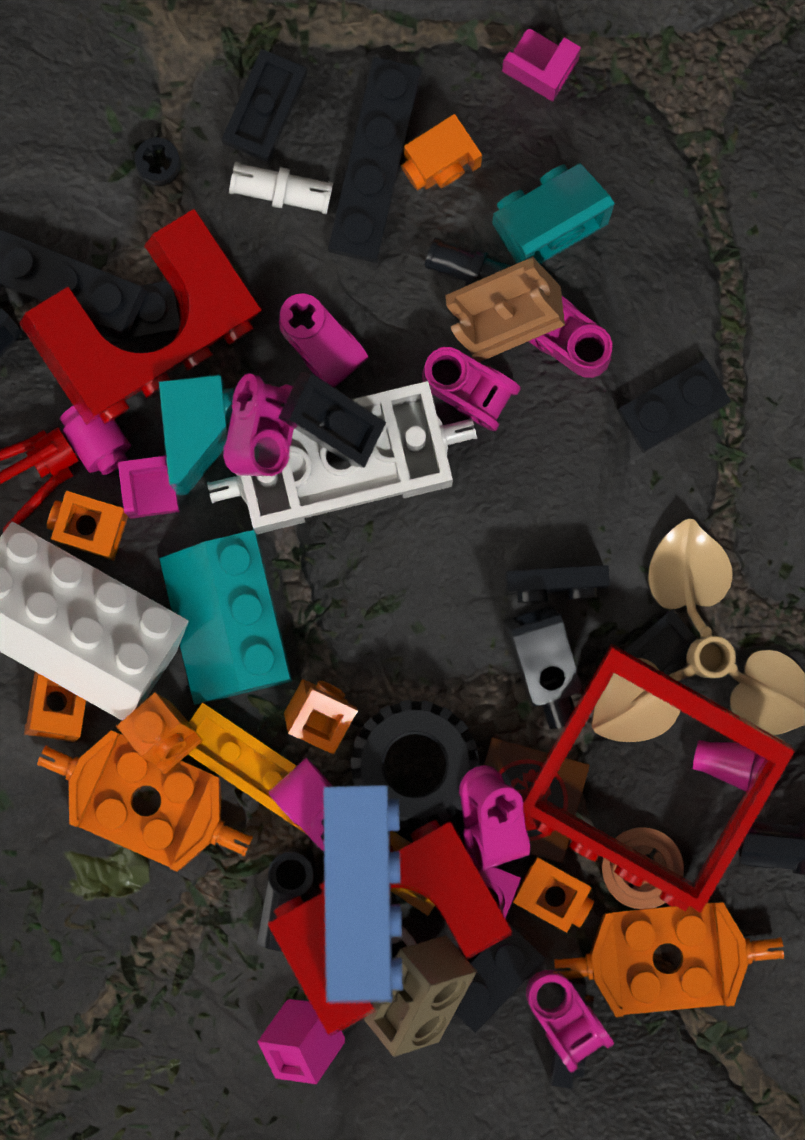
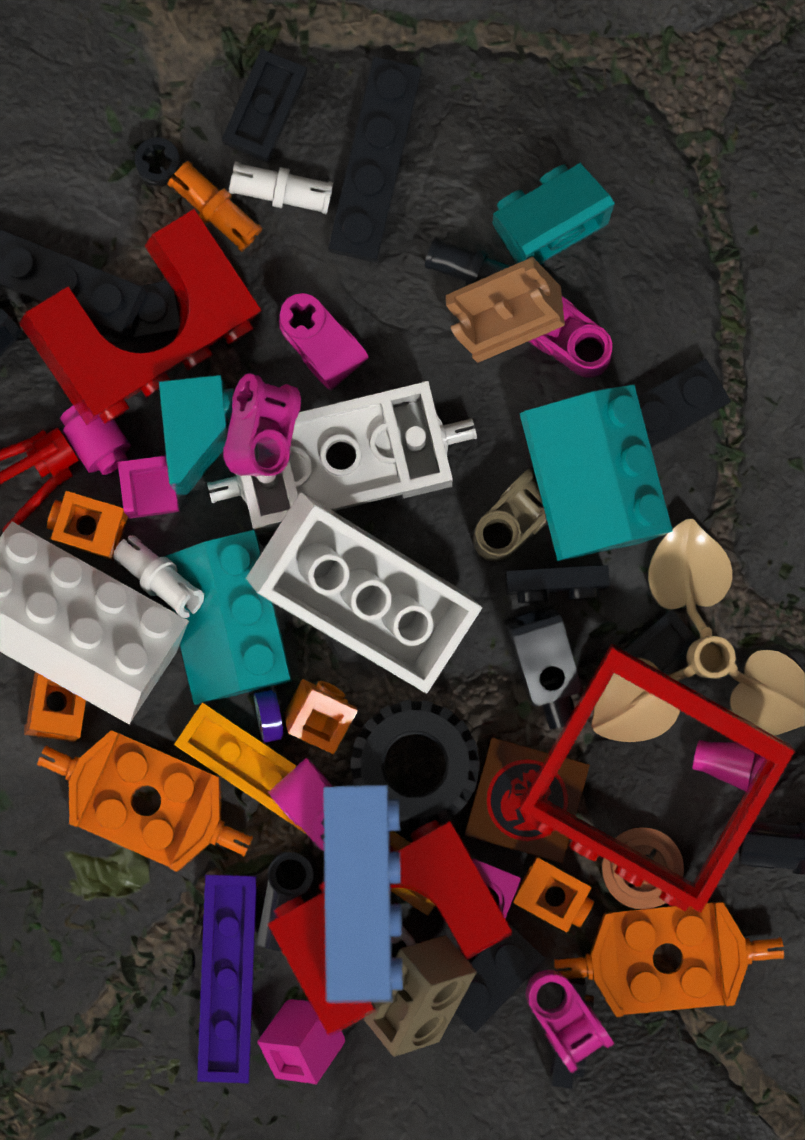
orange brick [116,692,203,774] -> none
black plate [278,372,387,468] -> none
orange brick [401,114,482,191] -> none
dark pink piece [422,347,521,432] -> none
dark pink piece [459,765,530,872] -> none
dark pink panel [502,29,581,102] -> none
none -> white pin [113,535,204,618]
none -> orange pin [167,161,263,252]
none -> dark purple plate [197,874,257,1083]
none -> white brick [246,492,482,694]
none -> dark purple tile [254,690,283,743]
none -> dark tan piece [473,468,548,562]
none -> teal slope [519,385,673,561]

